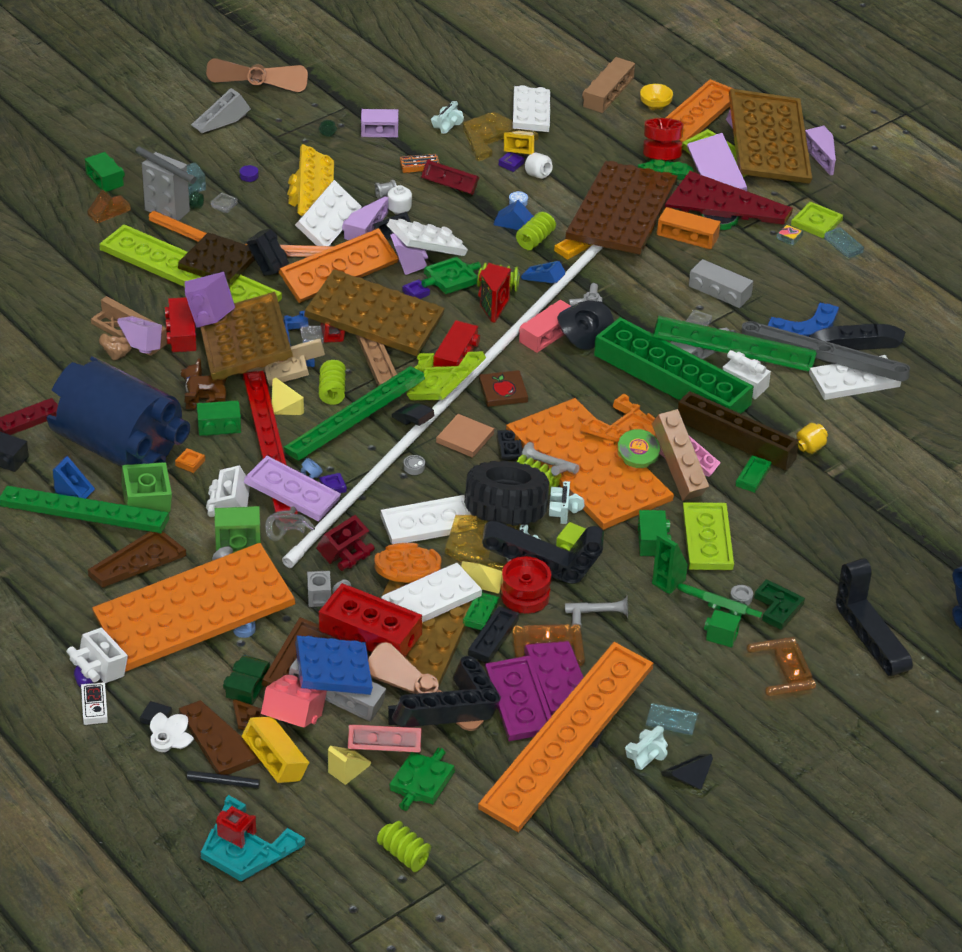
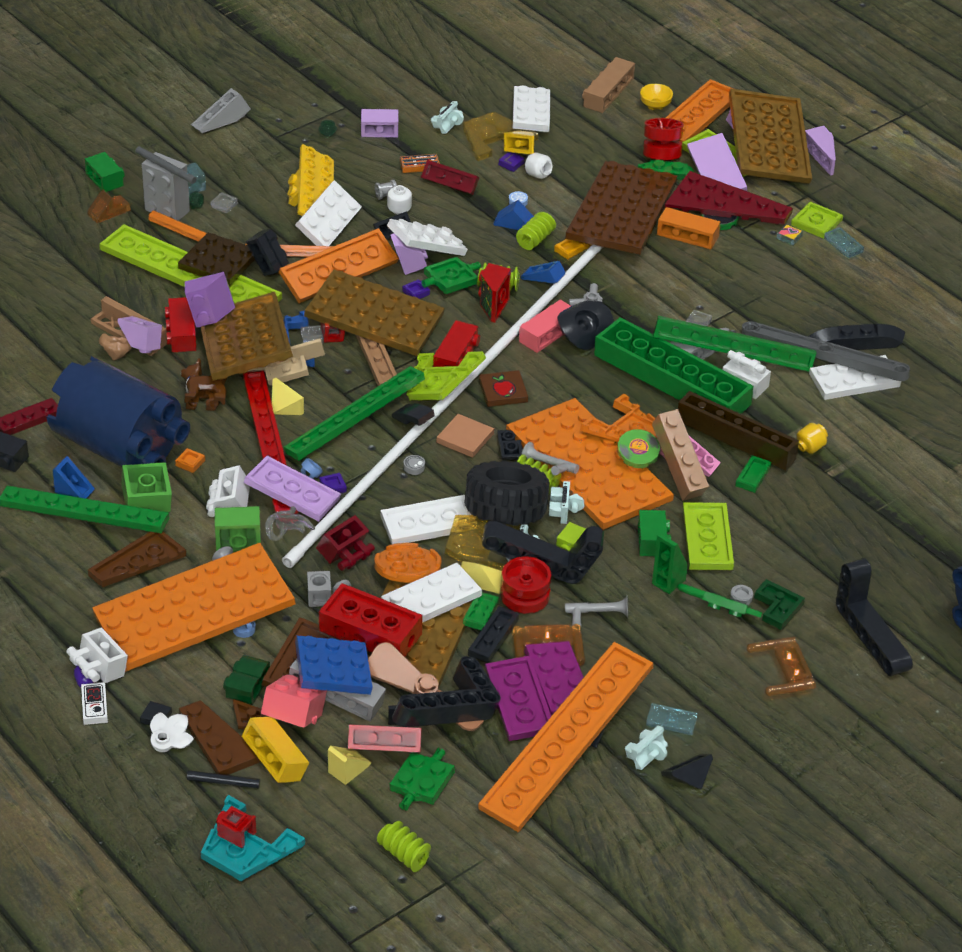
green brick [197,401,241,436] -> none
nougat piece [206,58,308,92] -> none
dark purple tile [240,165,259,182] -> none
lime piece [319,360,346,405] -> none
lavender slope [342,197,388,240] -> none
light grey brick [689,259,753,308] -> none
green brick [704,609,741,648] -> none
blue plate [768,303,839,337] -> none

